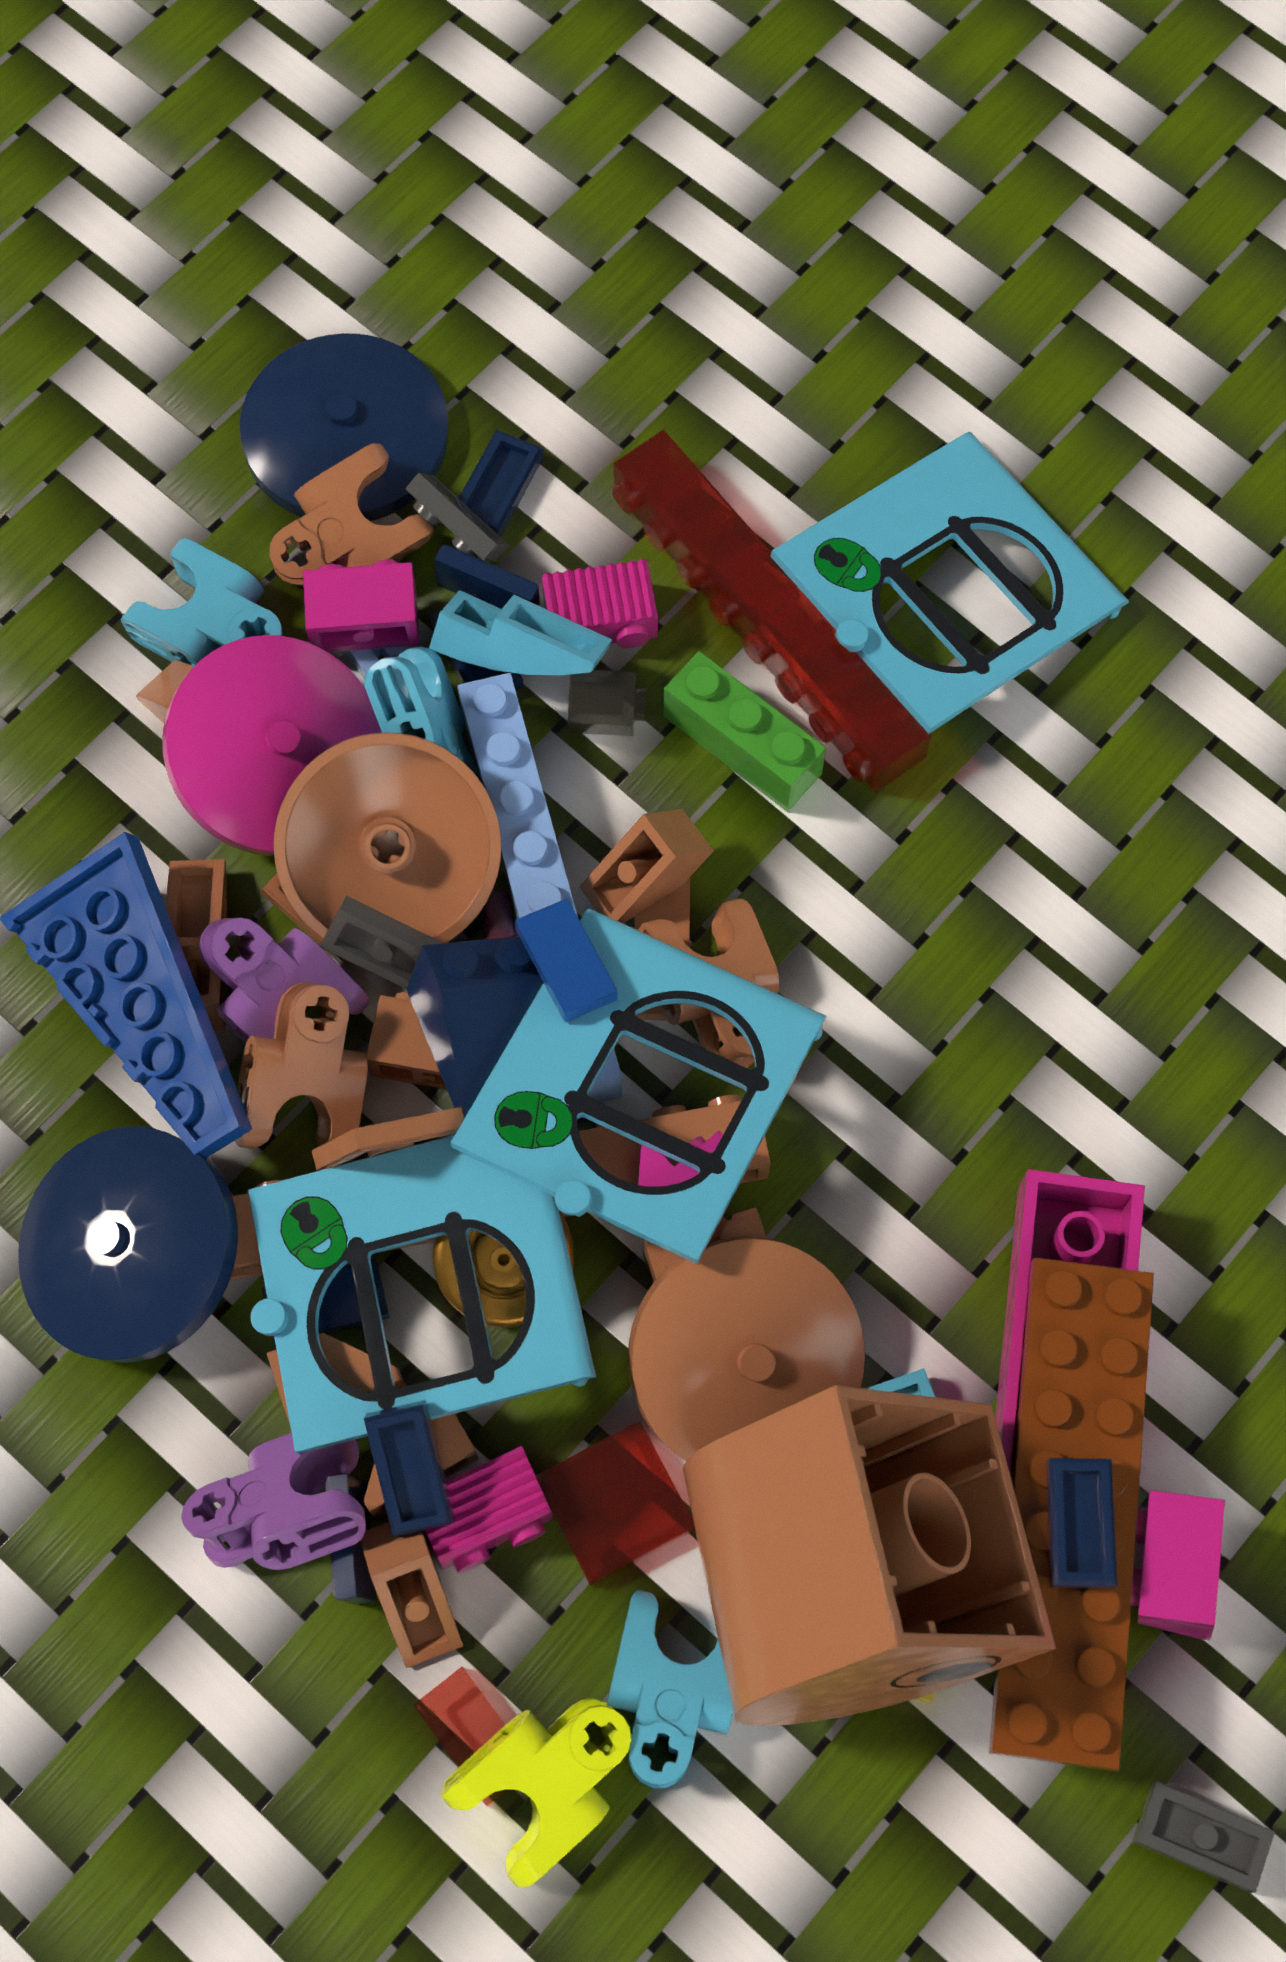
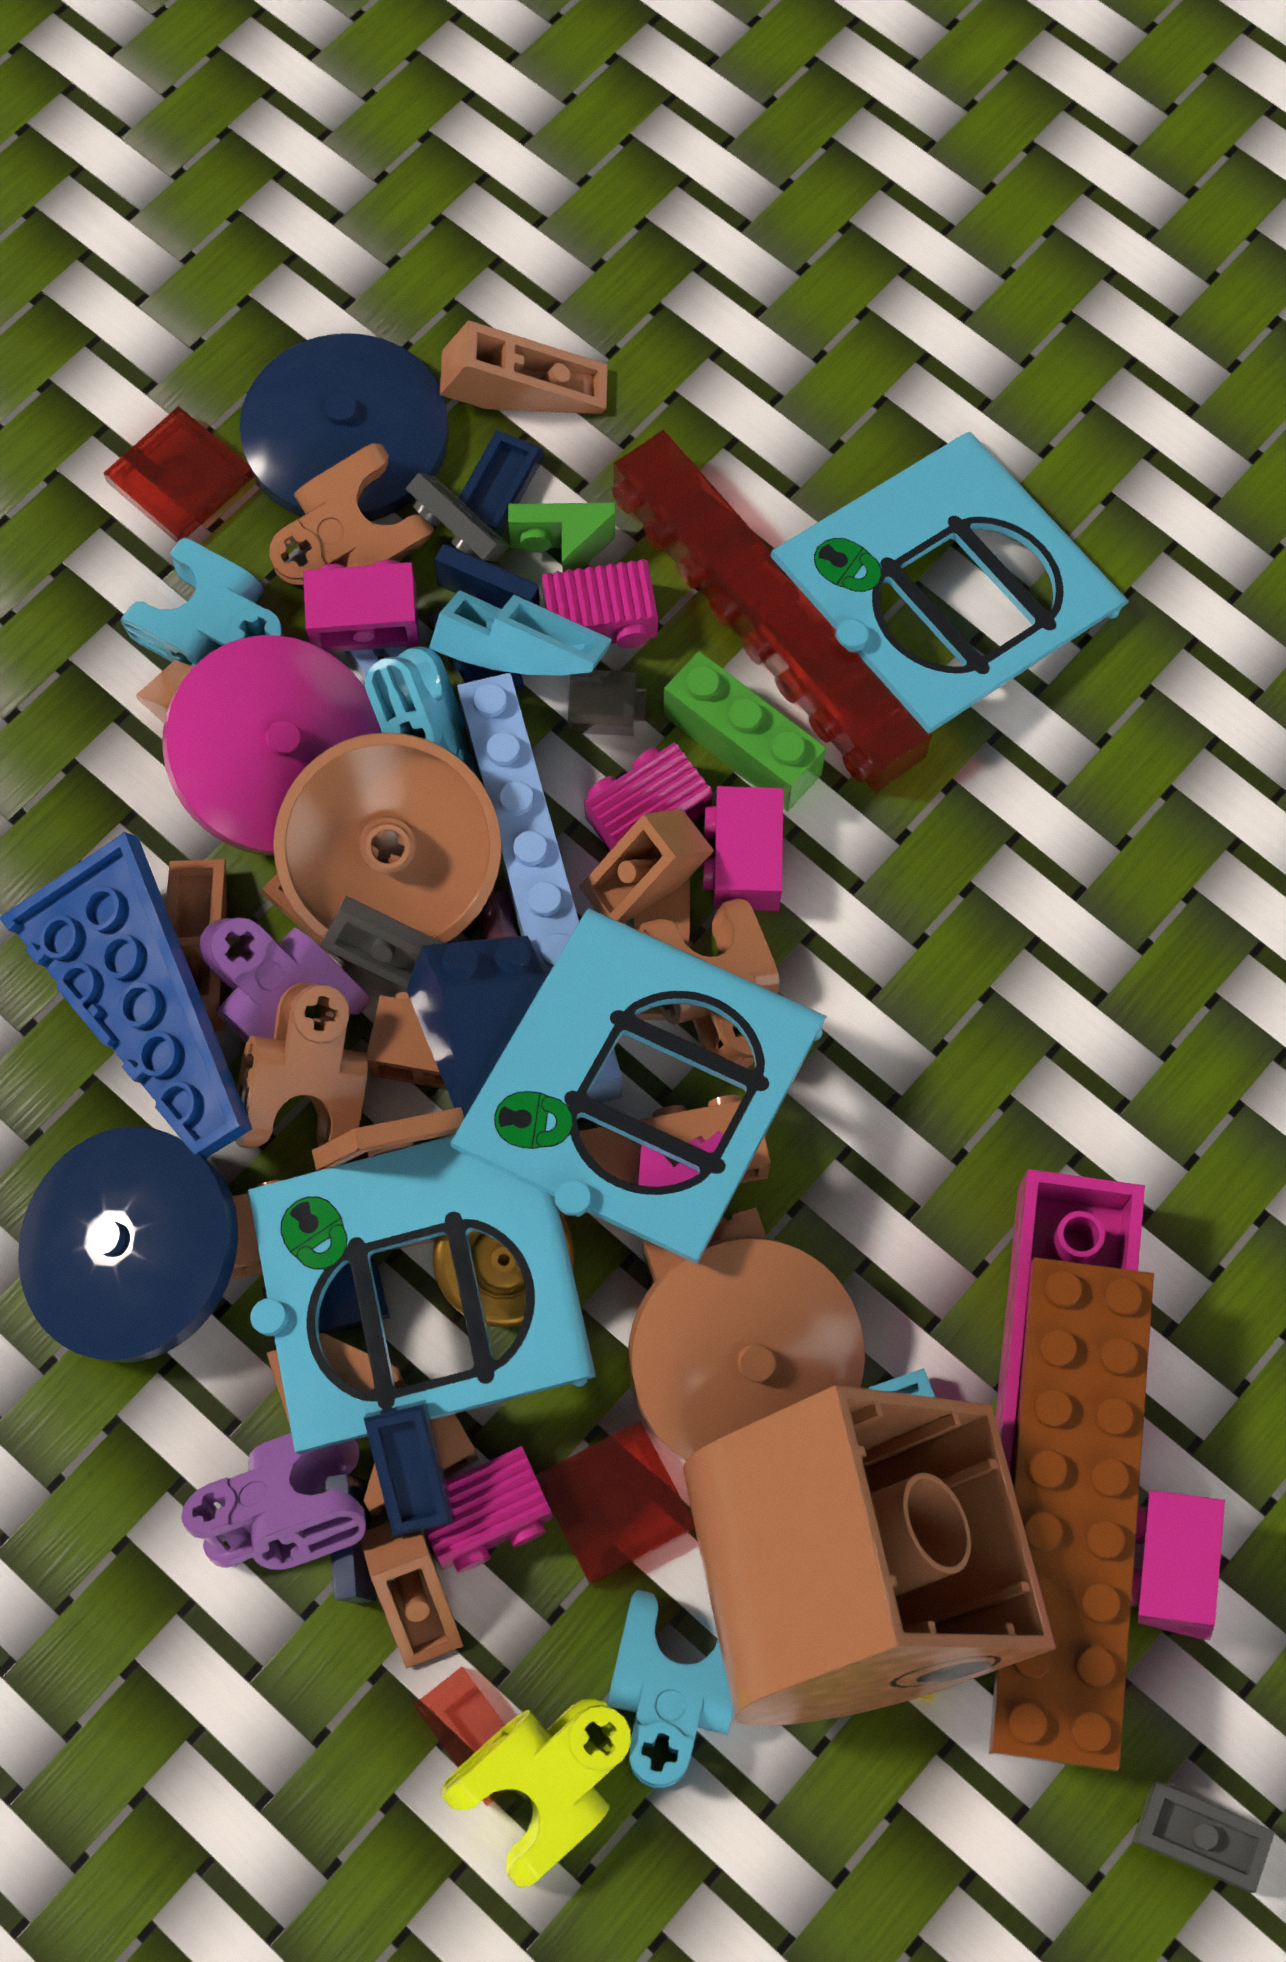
blue tile [515,898,618,1022] -> none
dark blue tile [1046,1458,1117,1589] -> none
none -> clear red tile [103,406,254,543]
none -> nougat slope [440,320,608,414]
none -> bright green slope [508,503,615,573]
none -> dark pink brick [584,743,713,851]
none -> dark pink brick [703,786,783,911]

